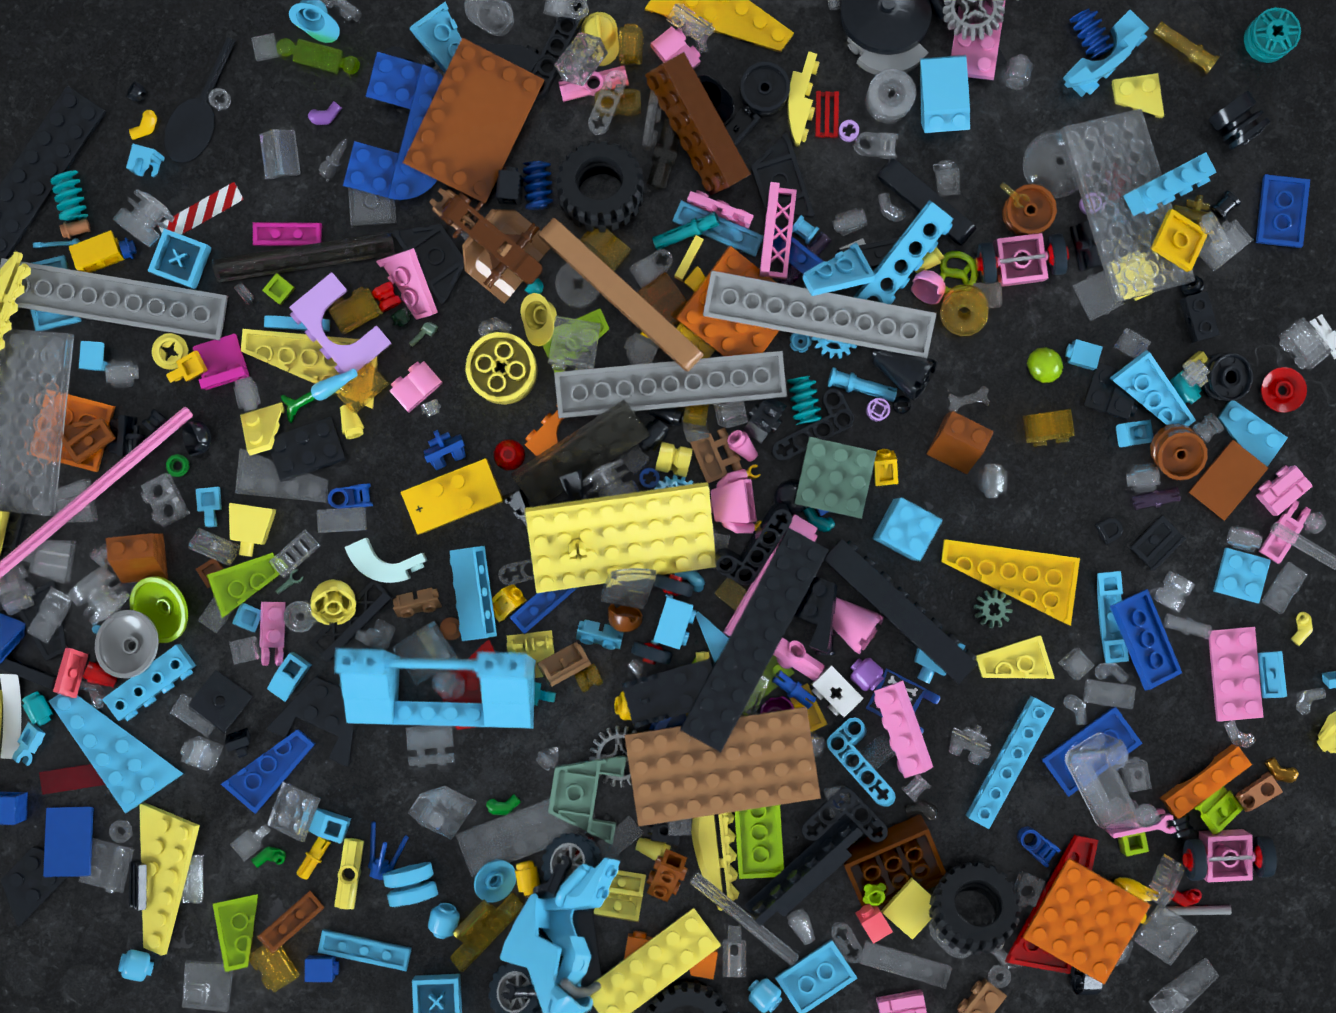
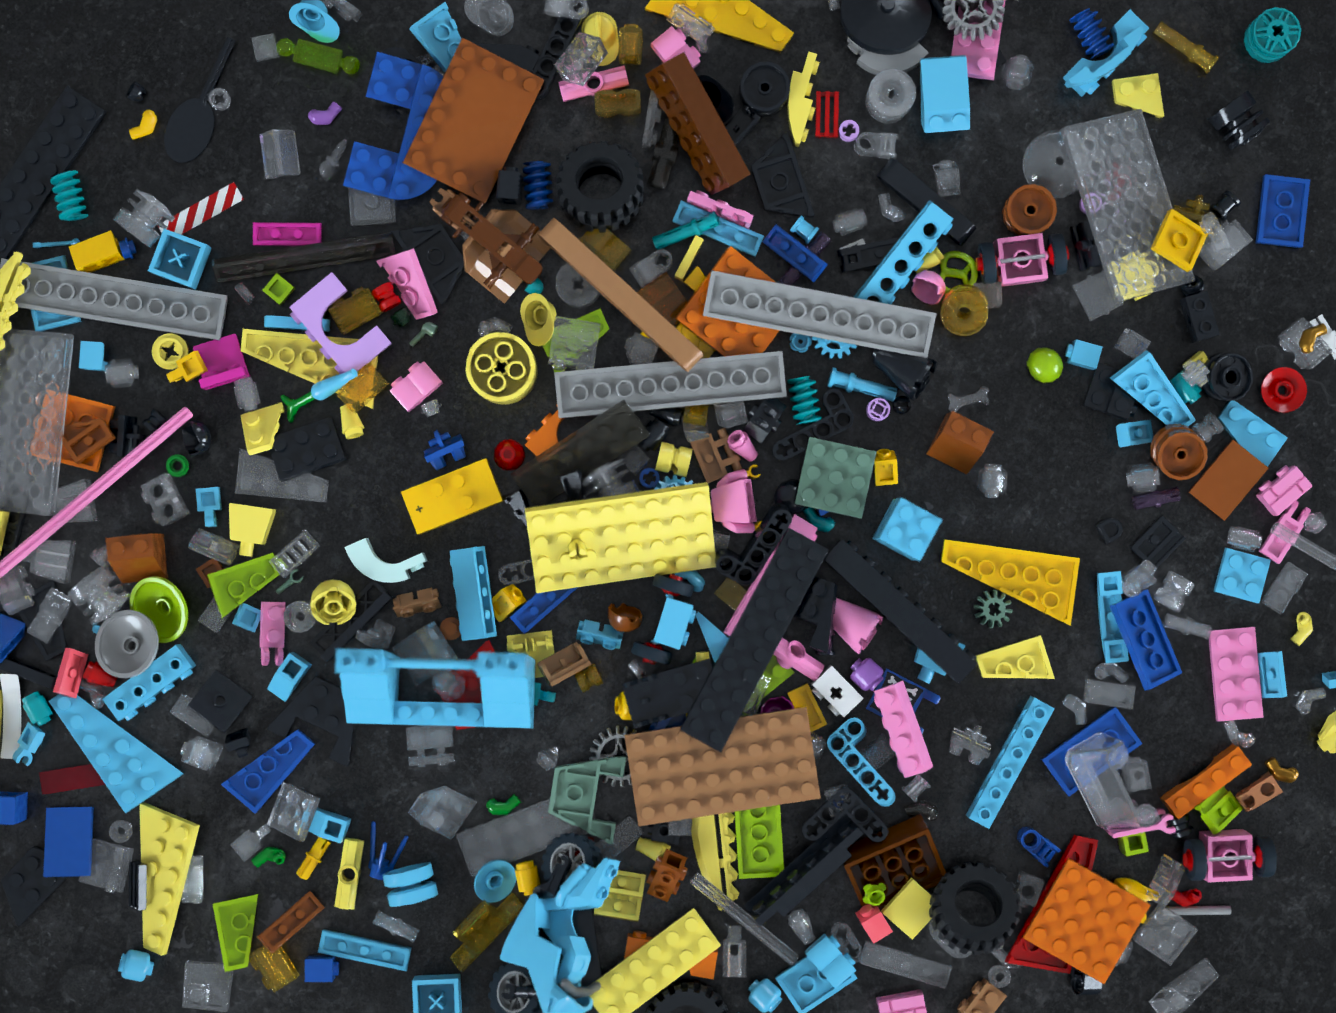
nougat pin [60,218,91,239] -> none
medium azure hinge [126,144,165,177] -> none
clear brick [229,636,261,664] -> none
clear brick [317,507,367,533] -> none
blue piece [328,483,373,509] -> none
medium azure head [428,903,460,939] -> none
clear beam [588,70,626,135] -> none
clear plate [600,568,656,609] -> none
bright pink fence [759,182,797,279] -> none
blue pin [772,670,816,709] -> none
medium azure wing [802,242,875,296] -> none
clear yellow hand [1000,182,1030,208] -> none
clear yellow brick [1023,409,1075,447] -> none
clear brick [1058,648,1095,681] -> none
medium azure brick [1123,153,1216,216] -> none
none -> clear pin [373,910,420,943]
none -> medium azure brick [804,933,856,989]
none -> clear hips [1121,560,1157,597]
none -> pearl gold arm [1299,323,1327,354]

